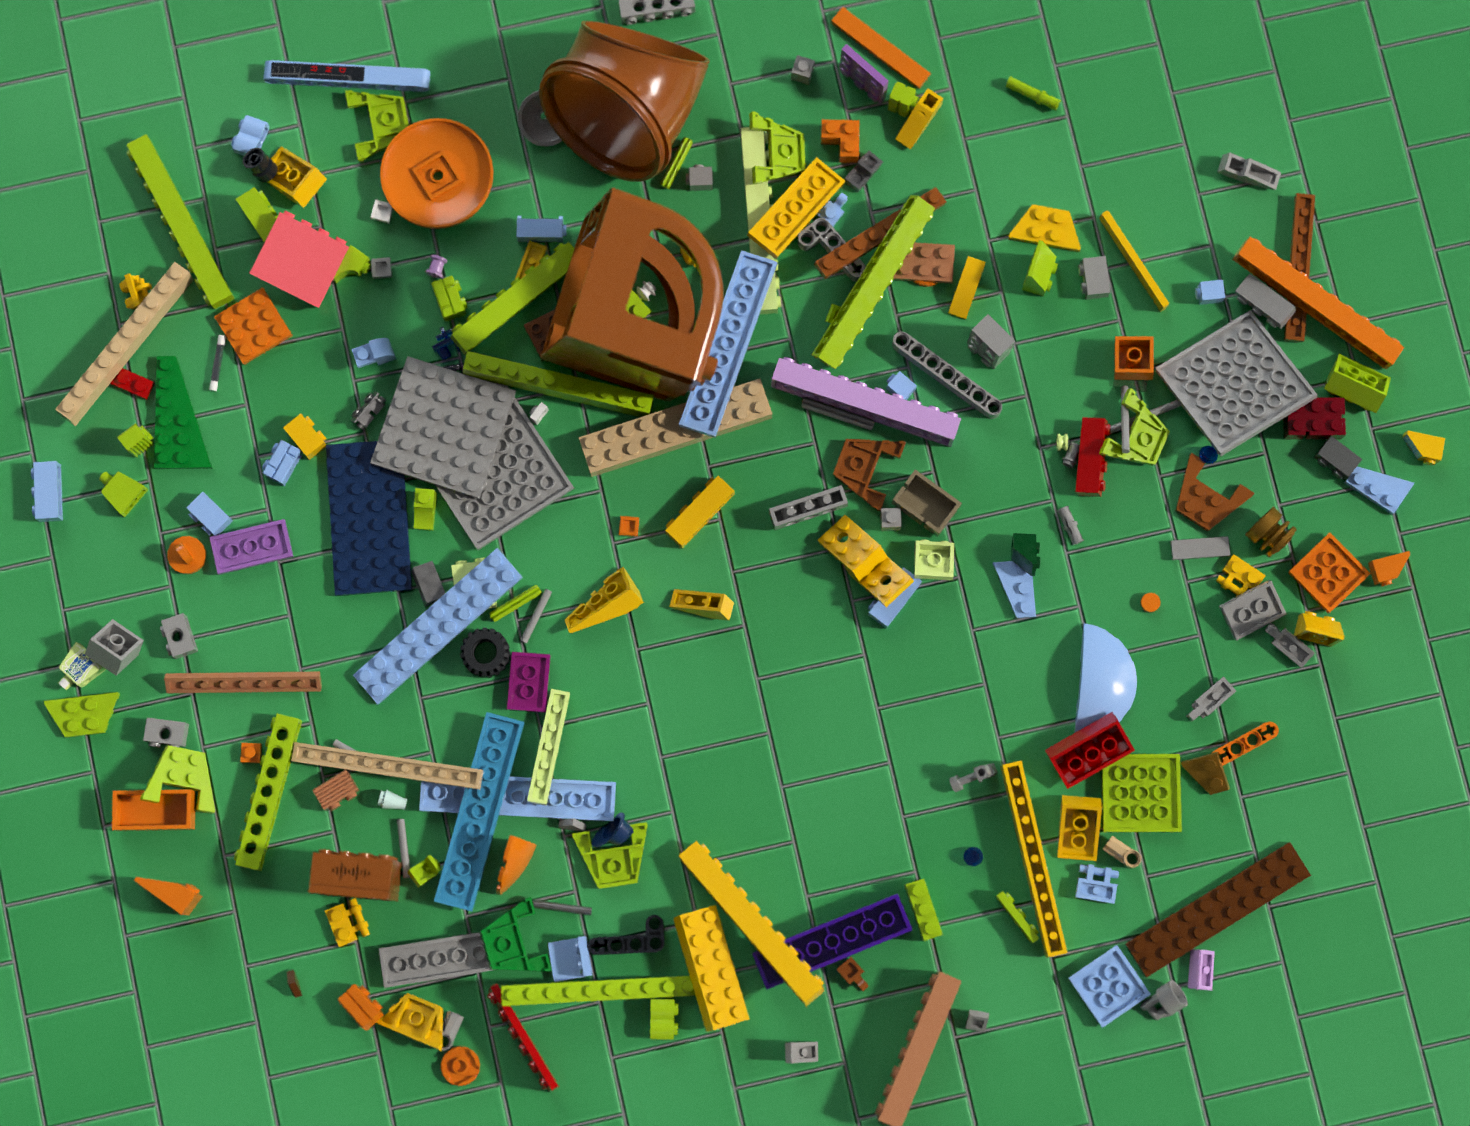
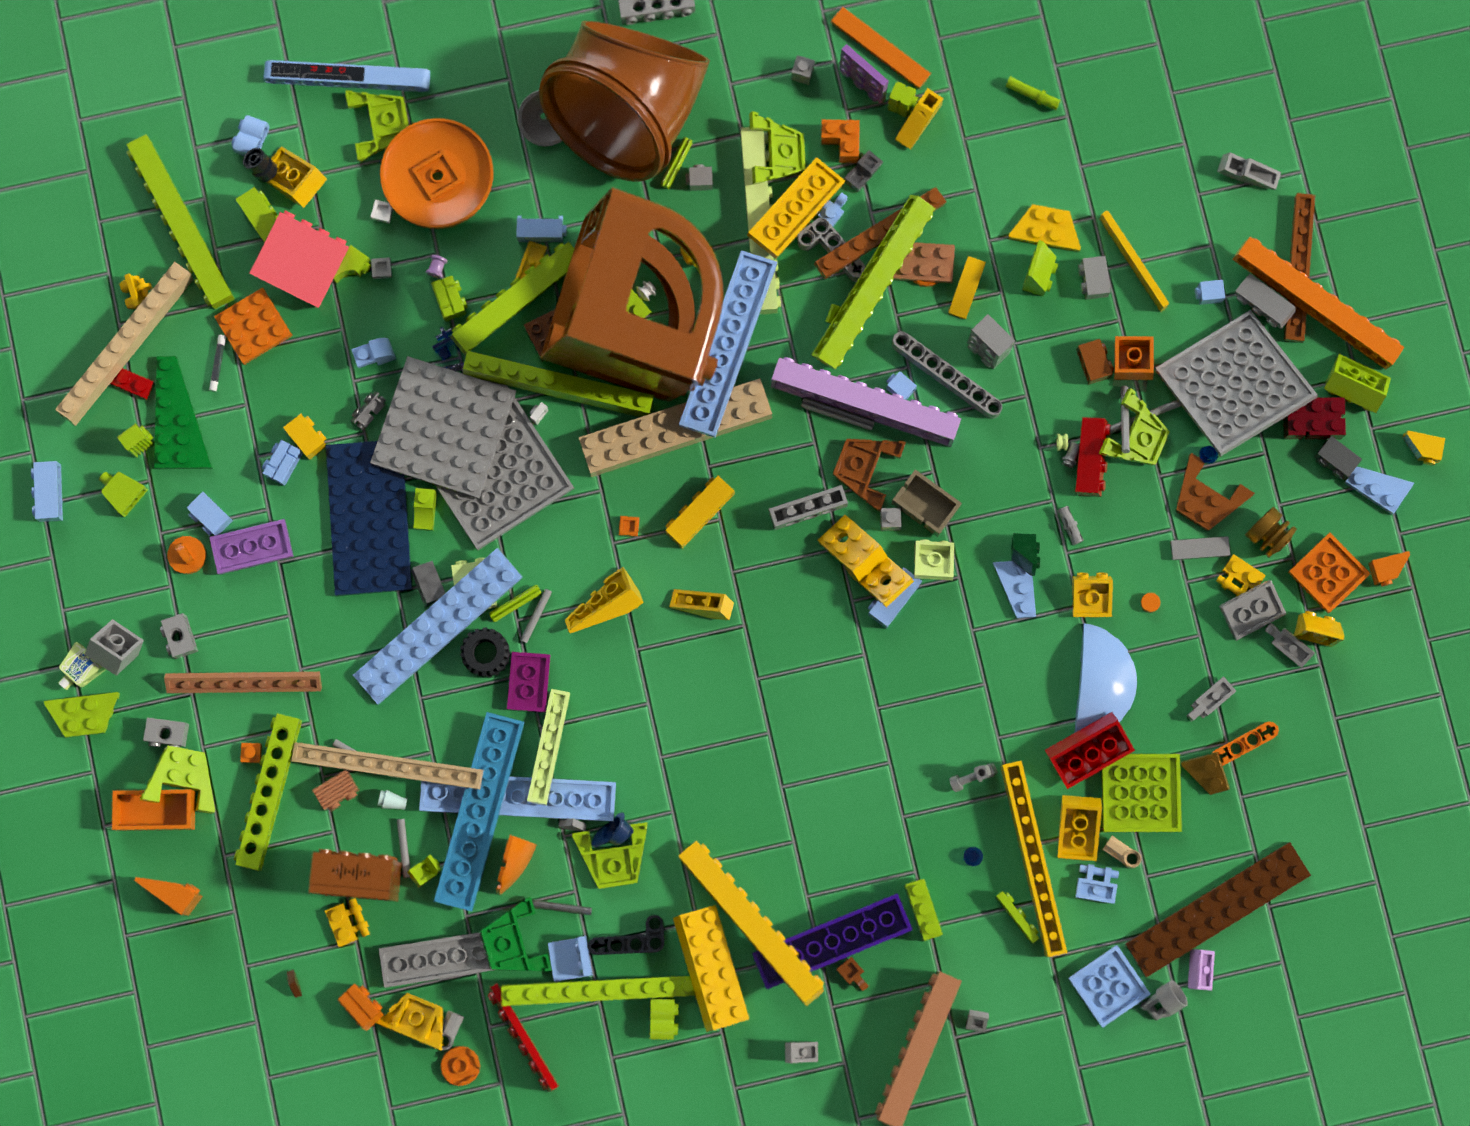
none -> yellow plate [1072,572,1113,617]
none -> dark orange brick [1076,339,1114,385]

